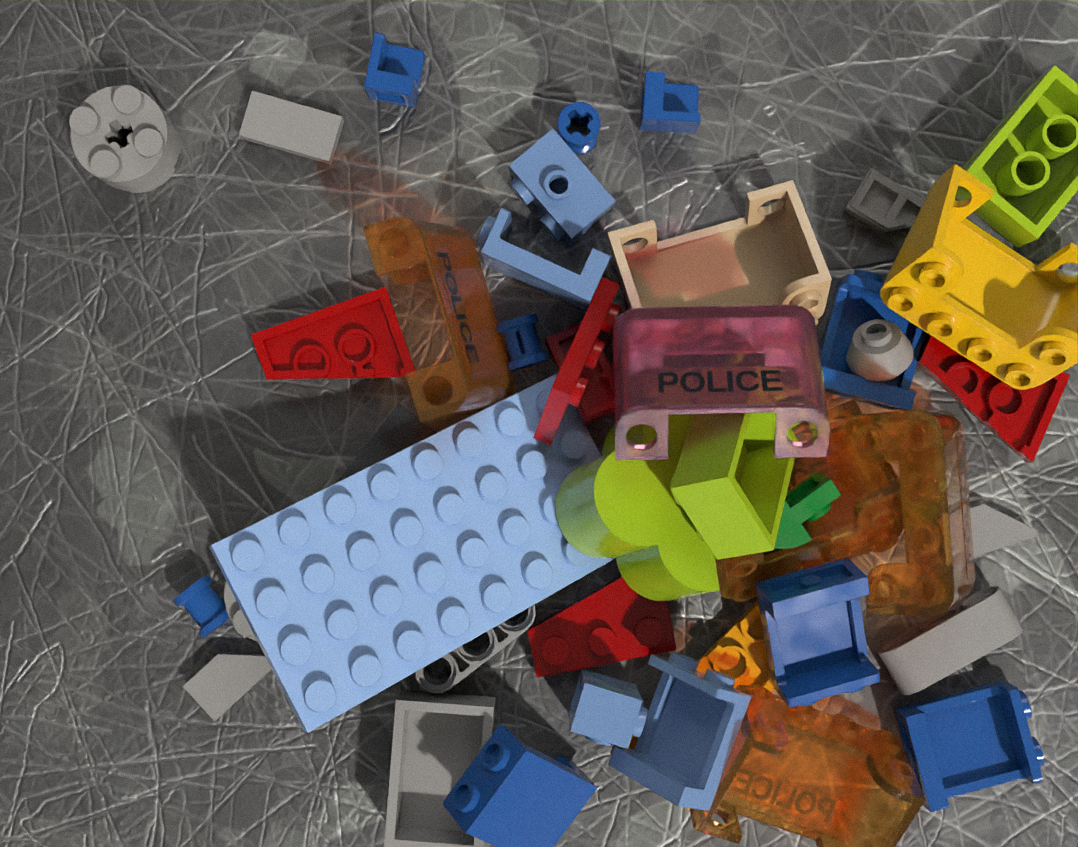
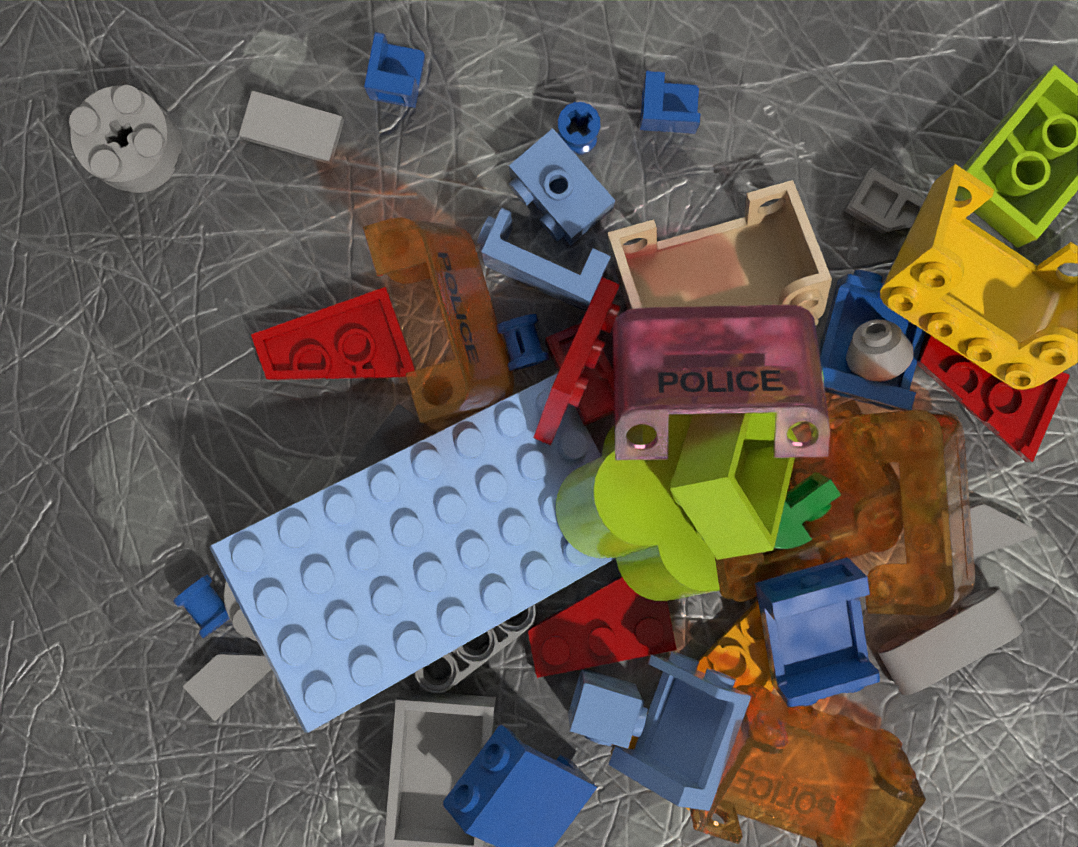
blue panel [893,680,1044,812] -> none

